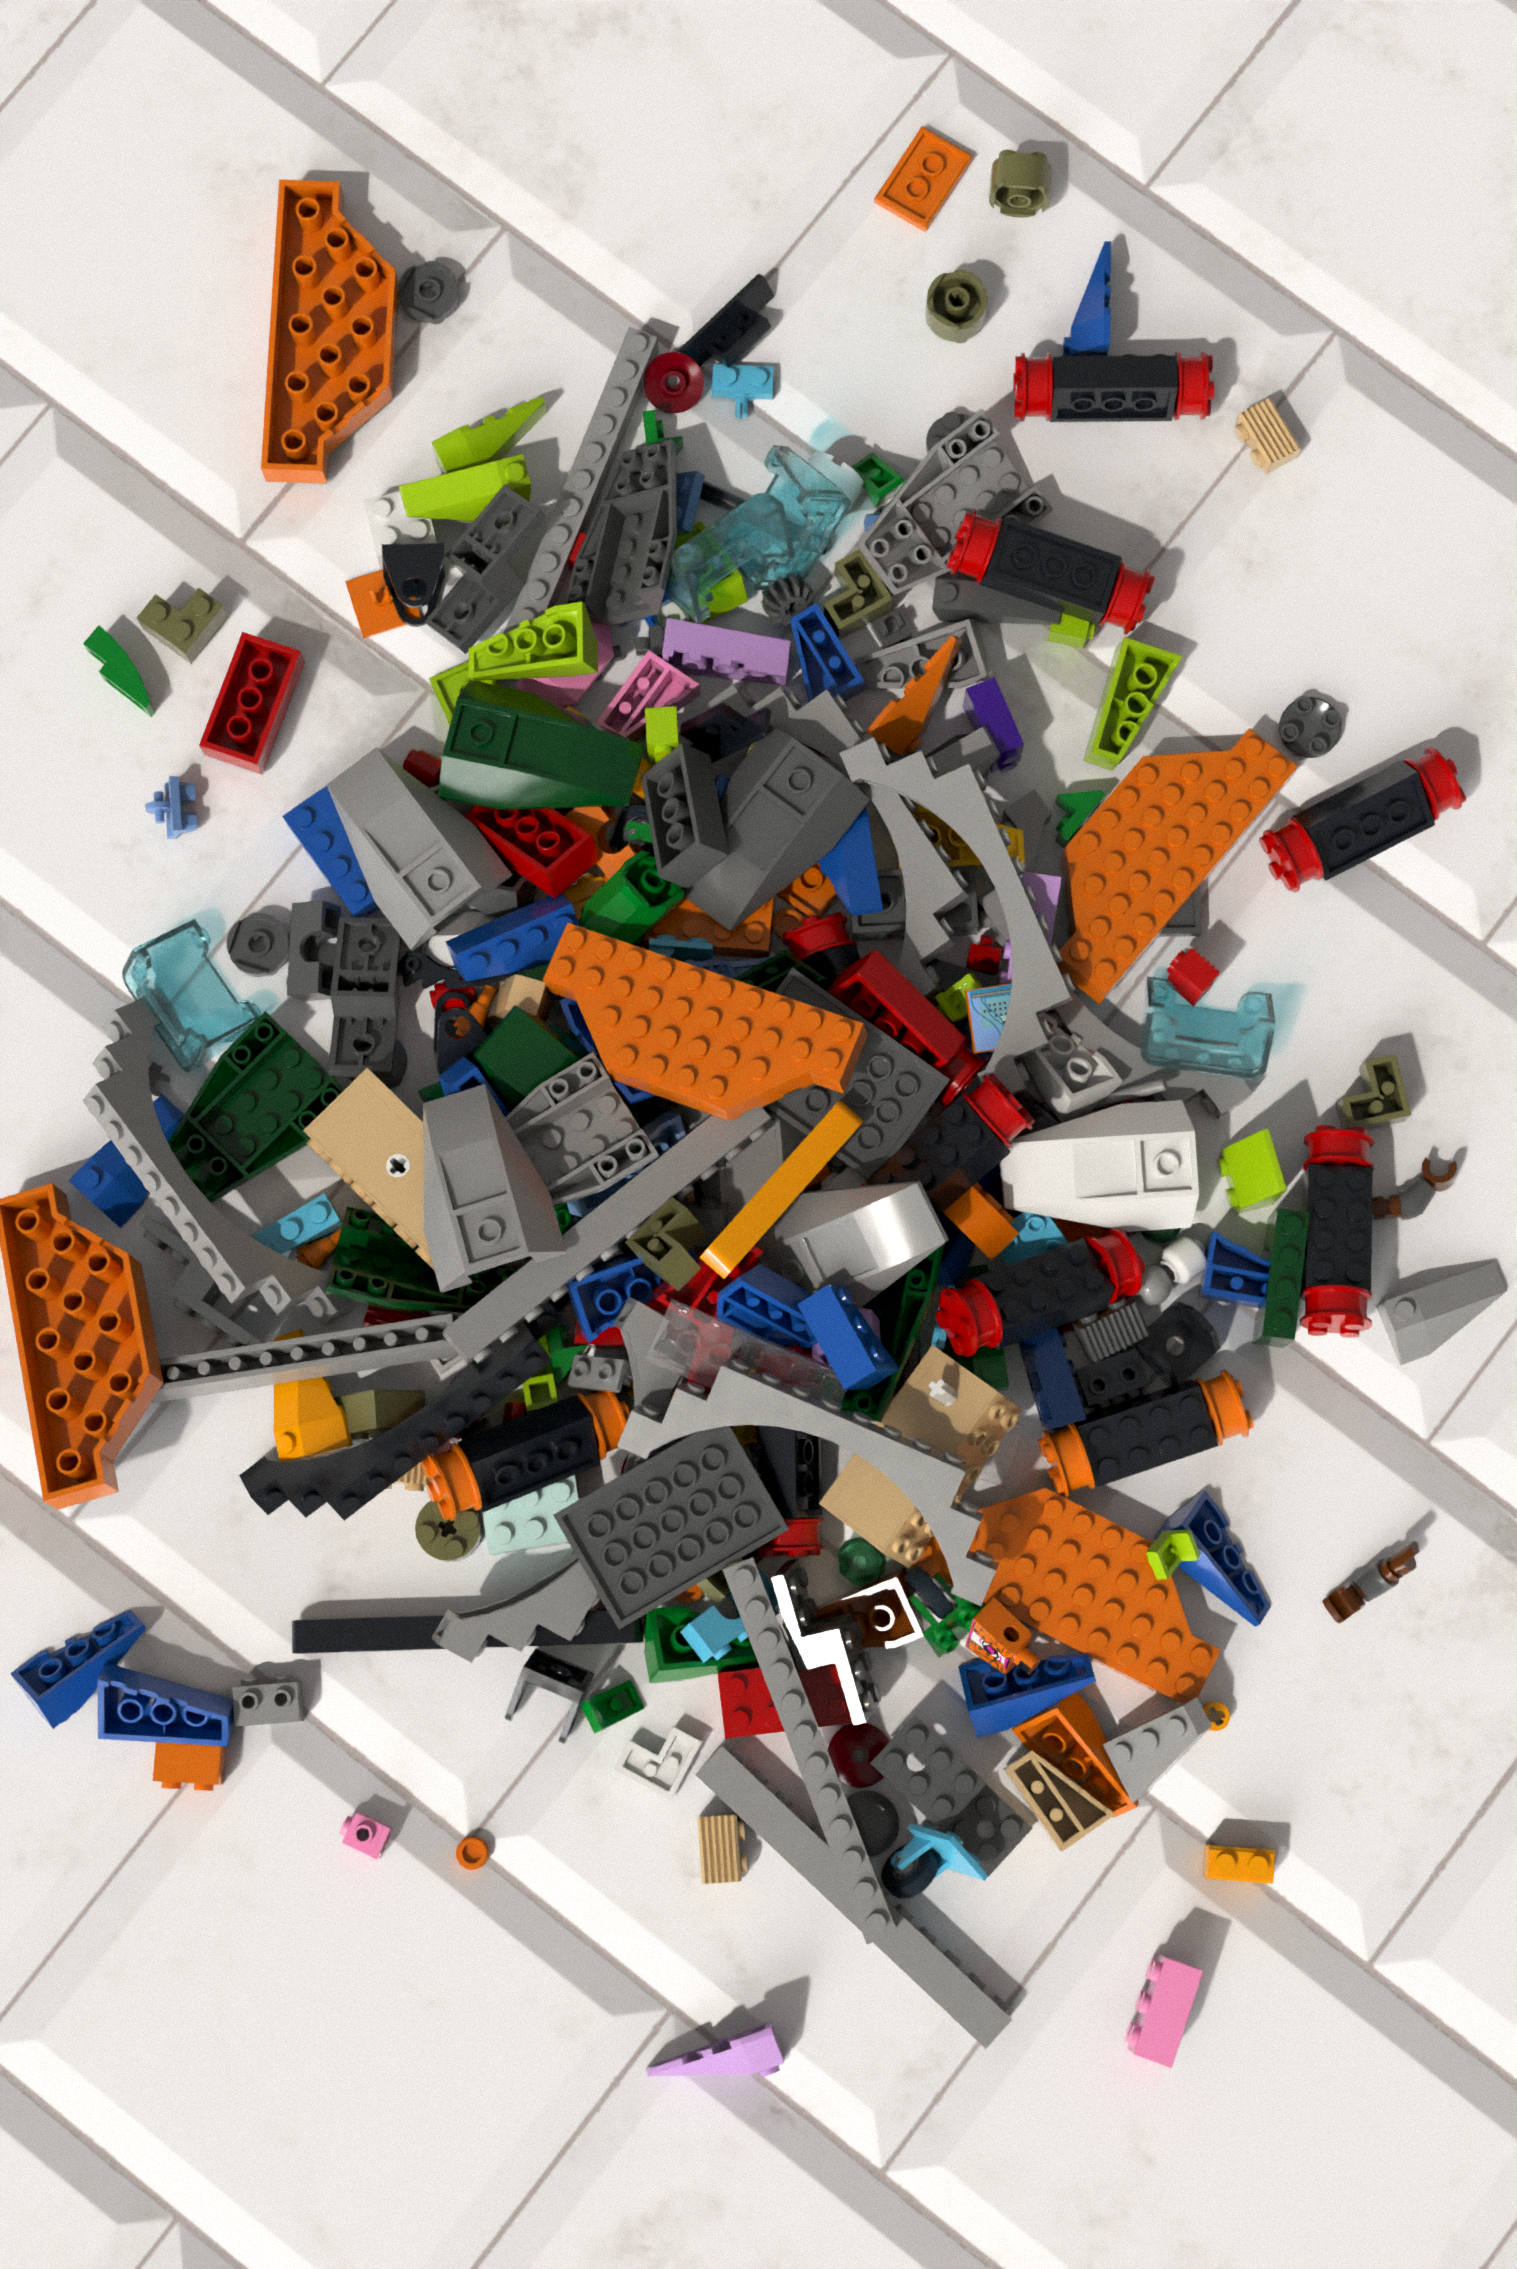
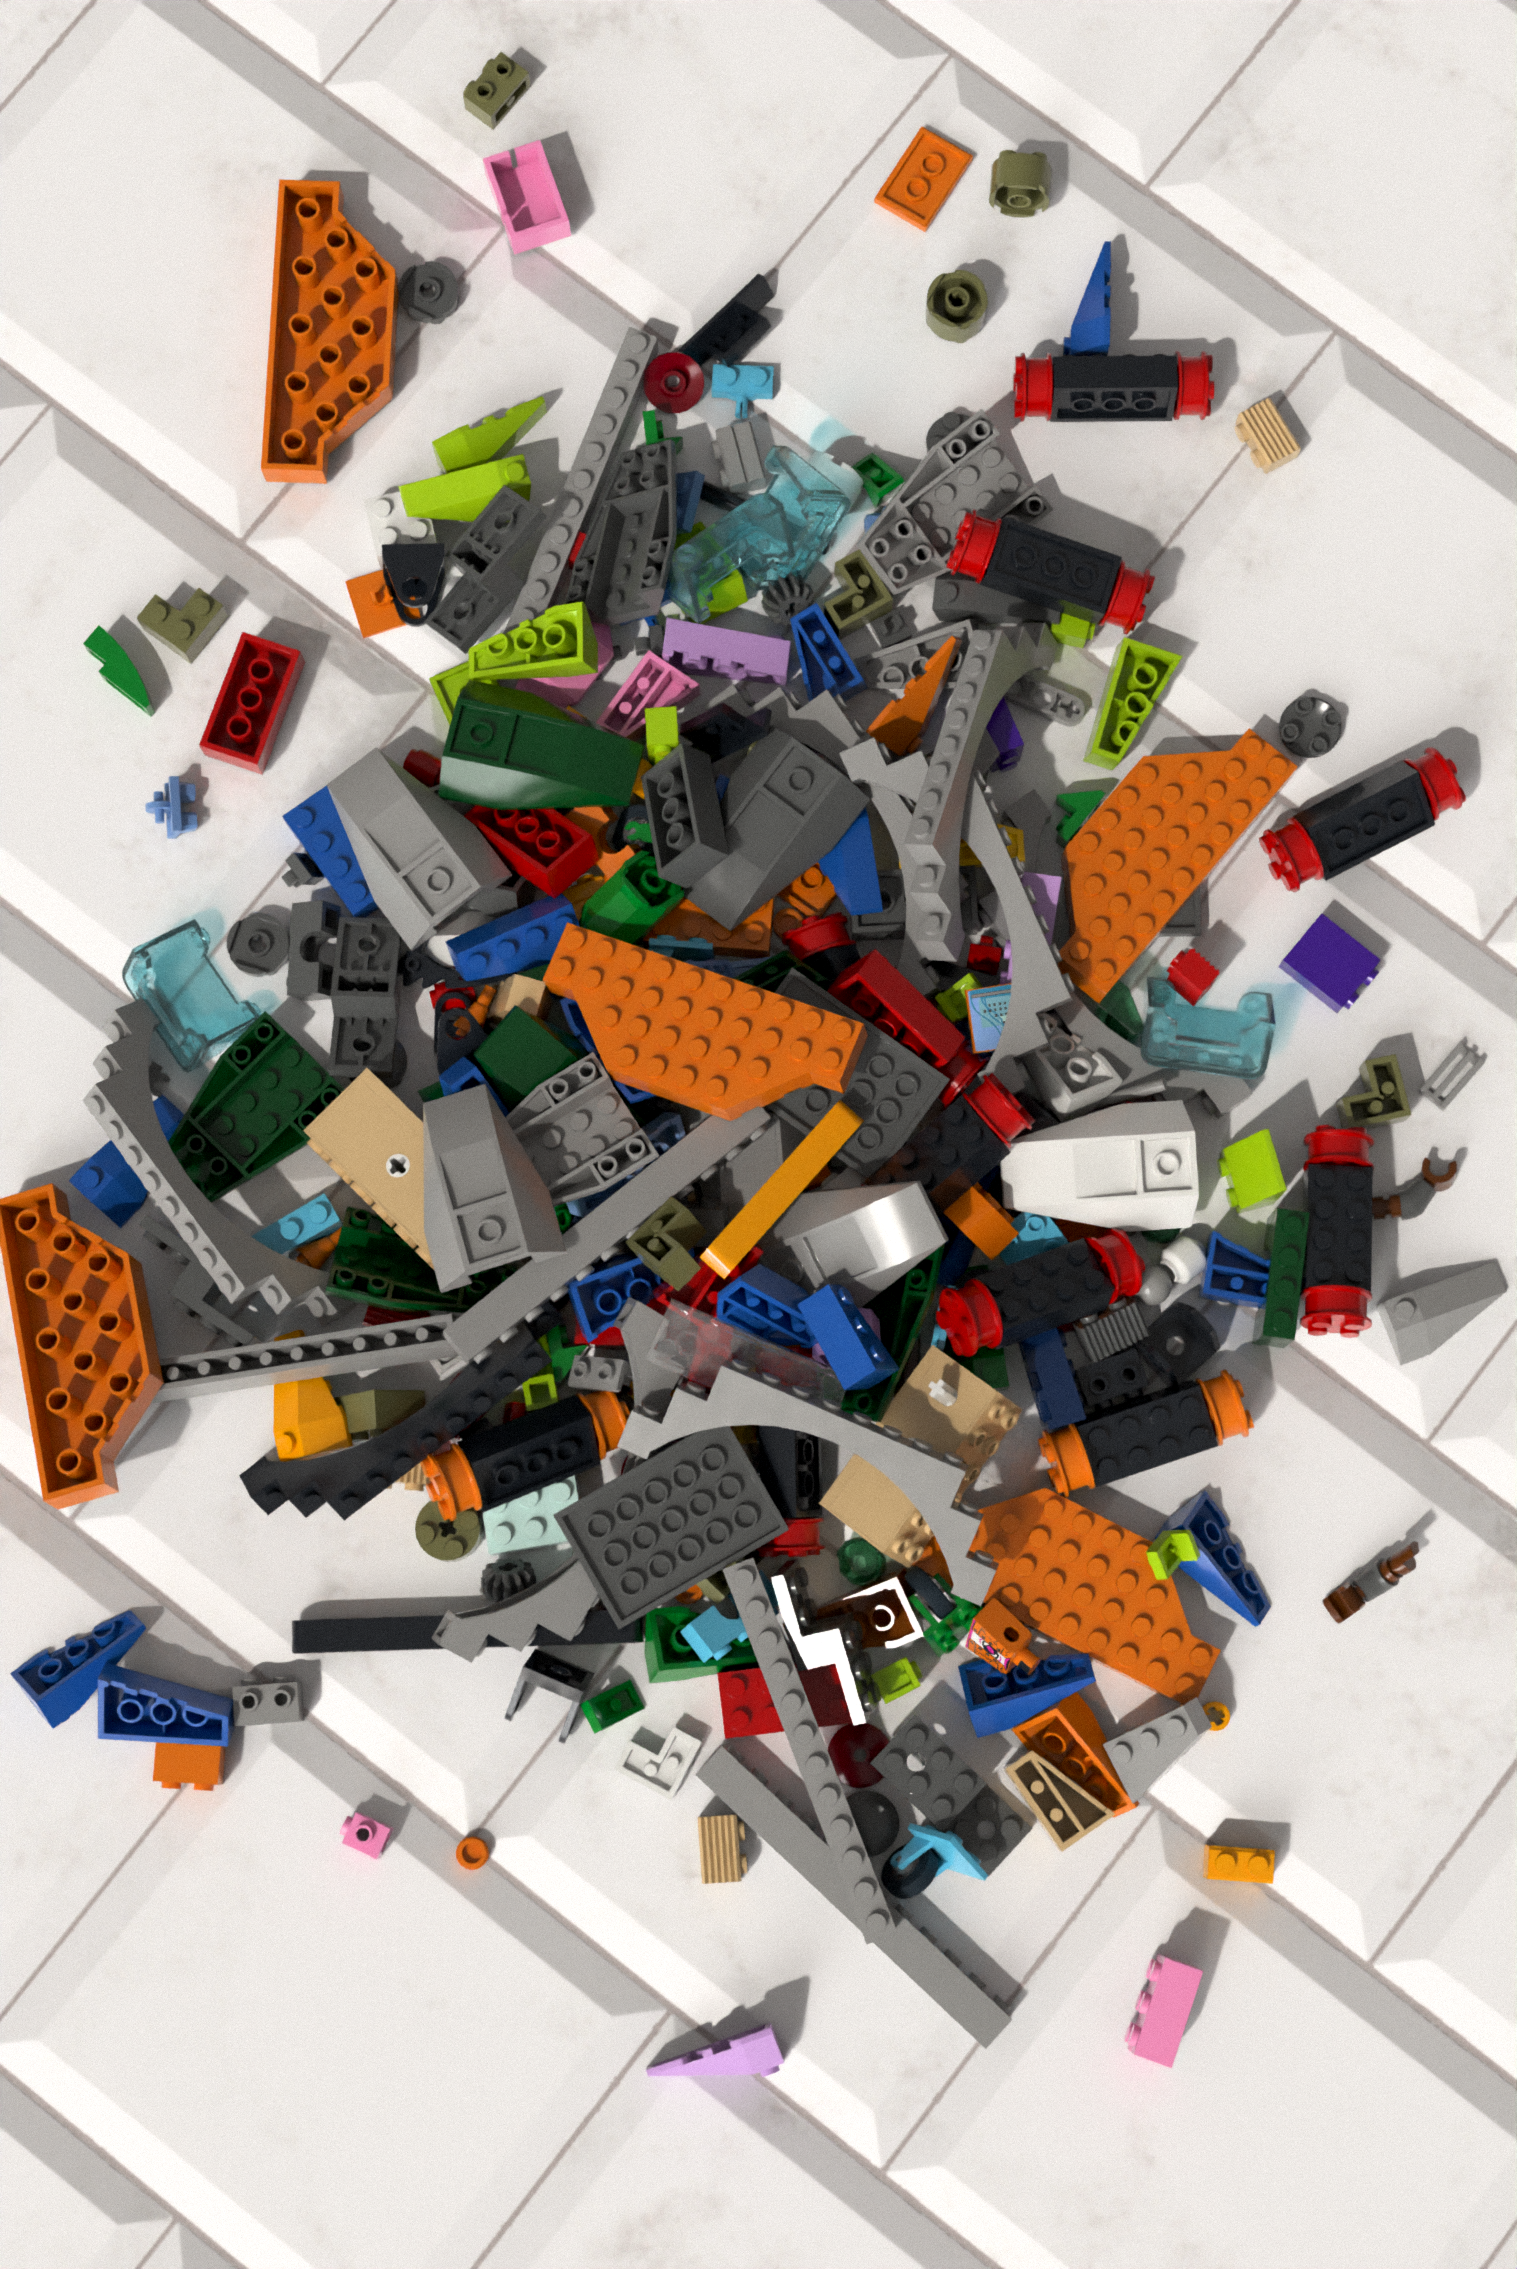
none -> dark grey tile [282,852,324,888]
none -> olive brick [463,52,531,130]
none -> dark grey gear [481,1558,536,1603]
none -> bright pink piece [483,140,571,255]
none -> light grey brick [711,421,766,495]
none -> lime bracket [871,1657,923,1704]
none -> light grey arch [903,623,1058,962]
none -> light grey beam [1003,675,1085,727]
none -> clear green tile [1094,980,1144,1045]
none -> dark purple brick [1279,913,1381,1013]
none -> light grey tile [1419,1042,1485,1111]

